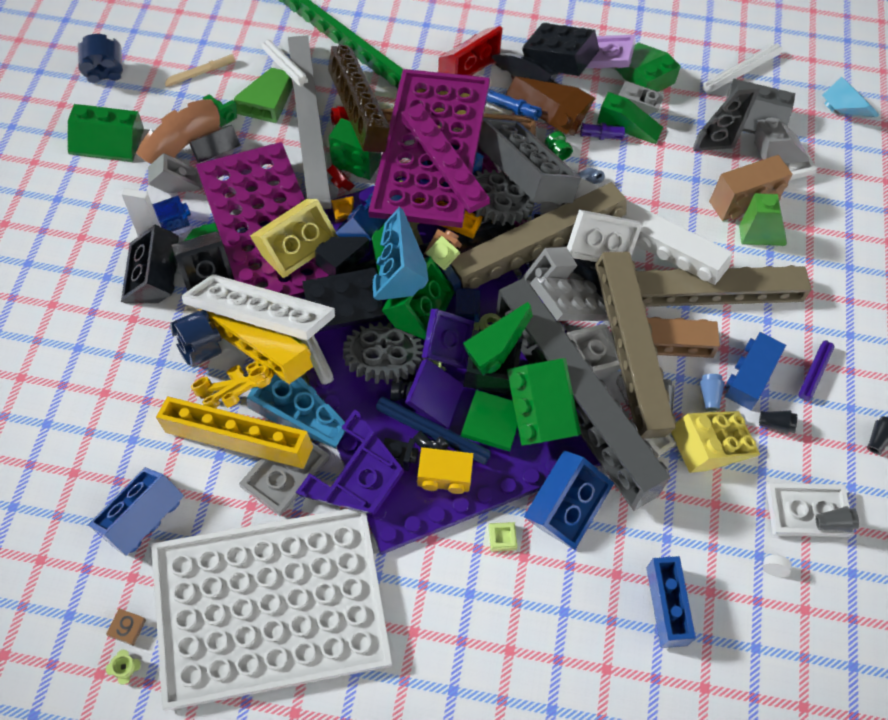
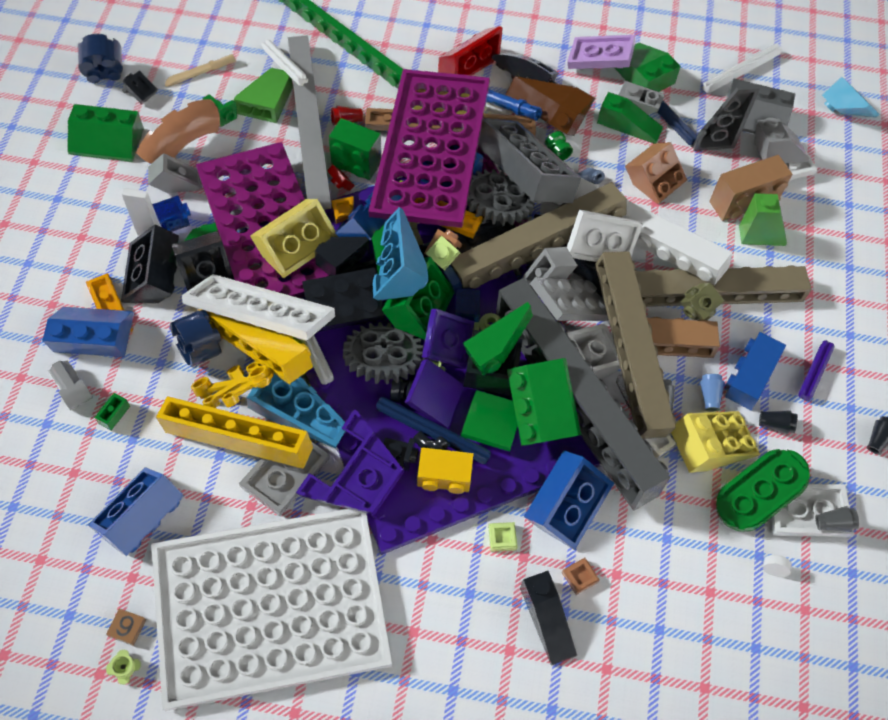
black slope [189,125,241,163] -> none
dark brown brick [328,45,390,153] -> none
magenta plate [401,103,490,214] -> none
black brick [522,23,599,76] -> none
dark purple pin [580,123,625,141] -> none
blue brick [646,556,696,648] -> none
none -> blue slope [42,307,134,357]
none -> light grey piece [48,360,93,411]
none -> light orange tile [86,273,133,332]
none -> green piece [94,393,130,431]
none -> black bracket [122,70,158,105]
none -> black slope [520,571,577,666]
none -> nougat tile [562,558,600,595]
none -> nougat slope [625,142,687,203]
none -> dark blue axle [657,100,697,146]
none -> olive brick [680,283,725,320]
none -> green tile [716,449,810,532]

